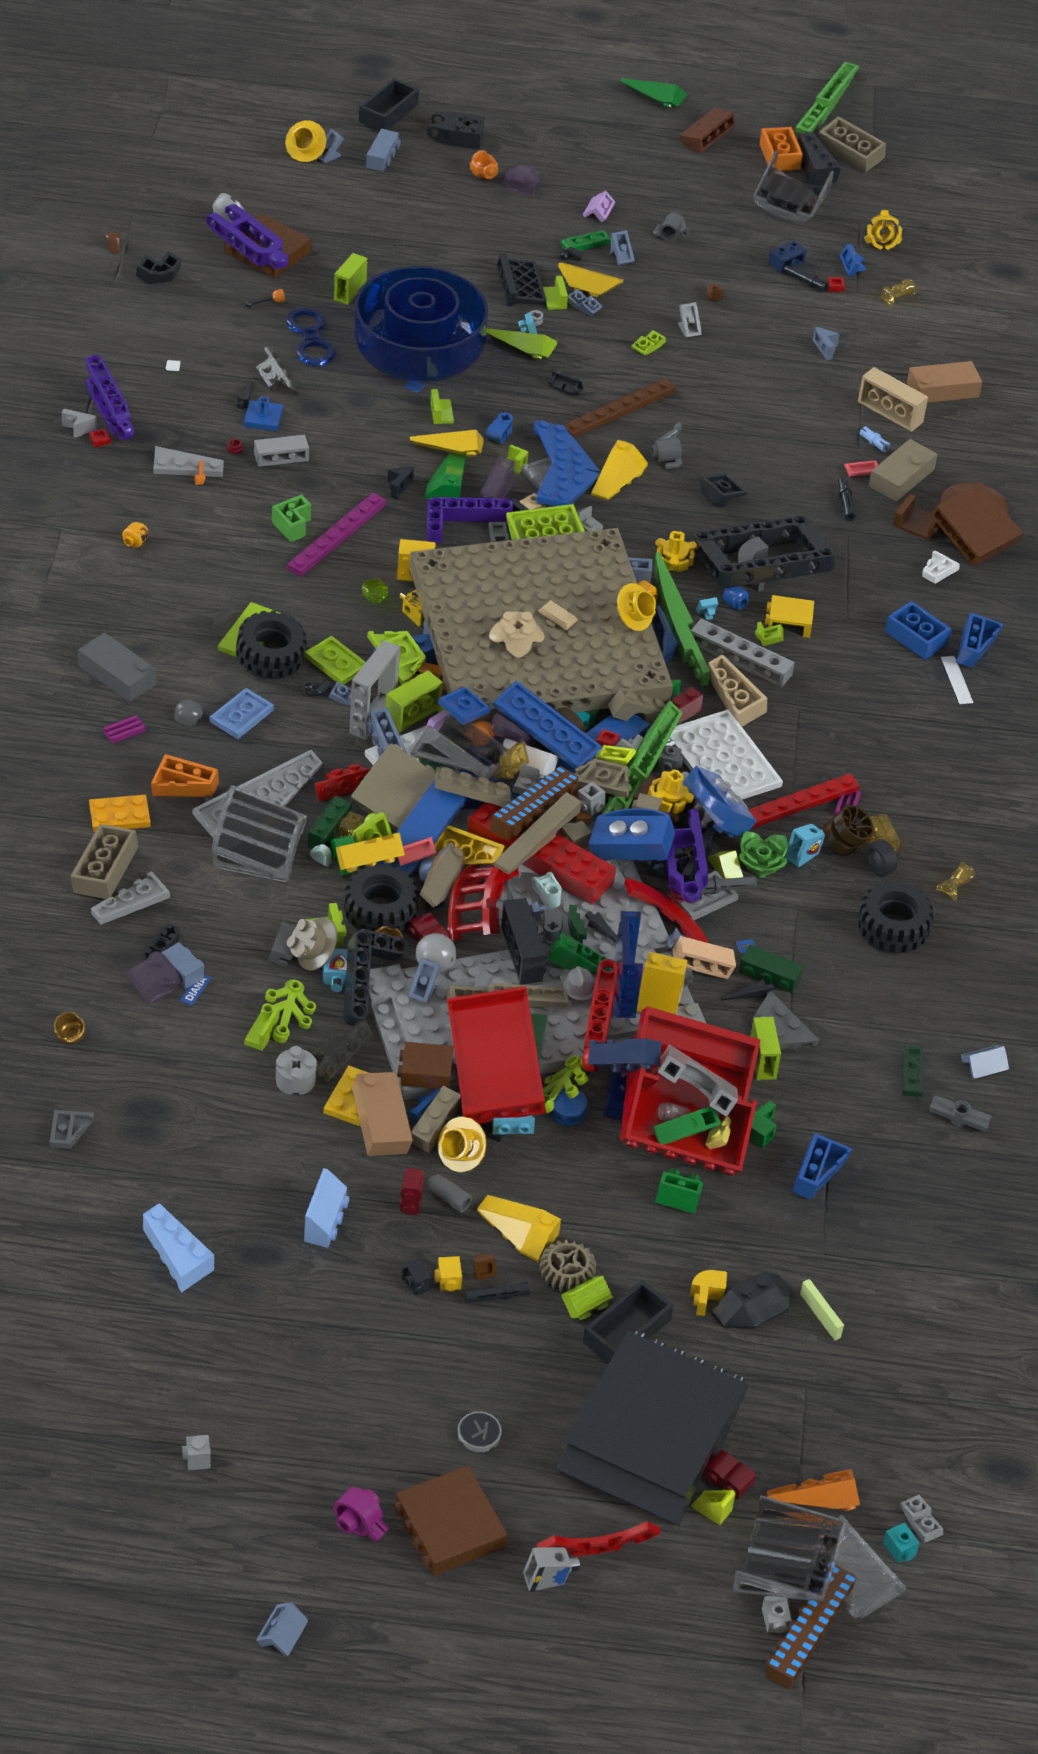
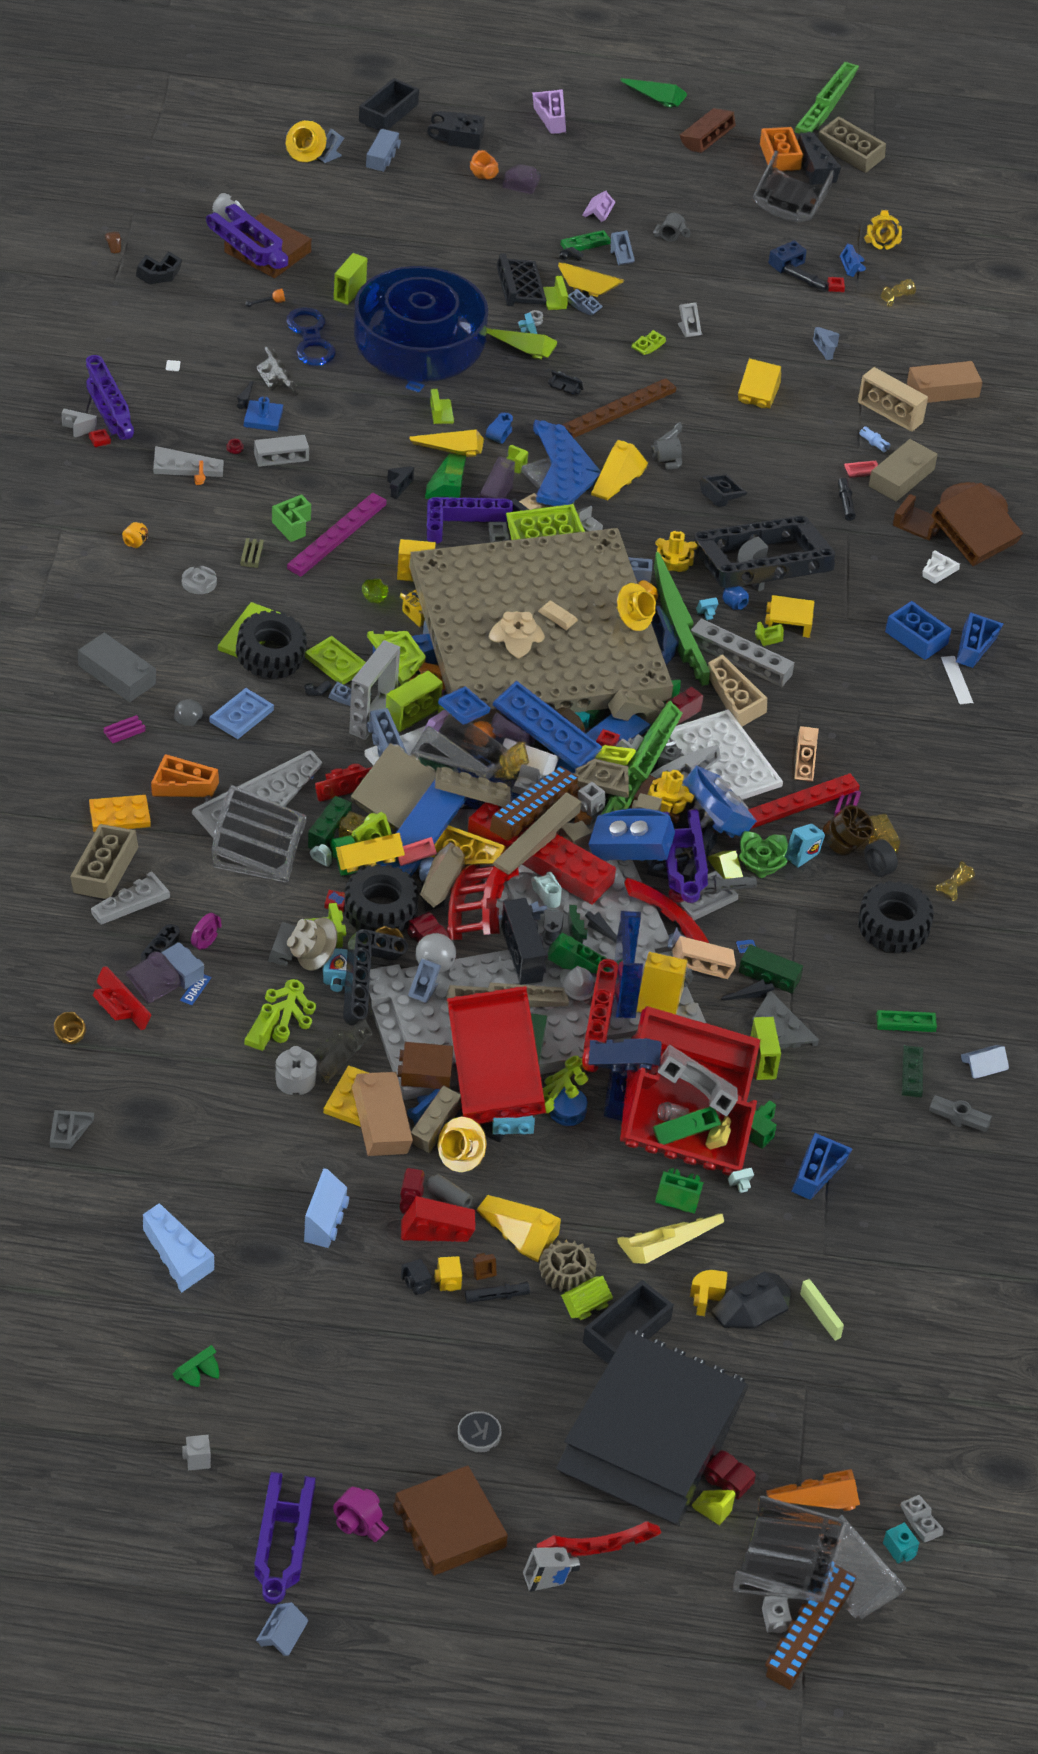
reddish brown hair [706,284,723,301] -> none
none -> red bracket [92,966,151,1030]
none -> green tile [173,1345,219,1387]
none -> light grey tile [182,566,217,594]
none -> magenta tile [191,913,222,950]
none -> olive tile [241,538,264,568]
none -> dark purple piece [254,1472,316,1604]
none -> red tile [324,890,345,912]
none -> red wedge [401,1196,475,1242]
none -> lavender wedge [532,90,566,134]
none -> light yellow wedge [617,1214,724,1264]
none -> light grey slope [650,745,721,779]
none -> light aqua tile [728,1168,754,1193]
none -> yellow slope [738,359,781,408]
none -> light nougat slope [795,726,818,782]
none -> green tile [876,1010,937,1032]

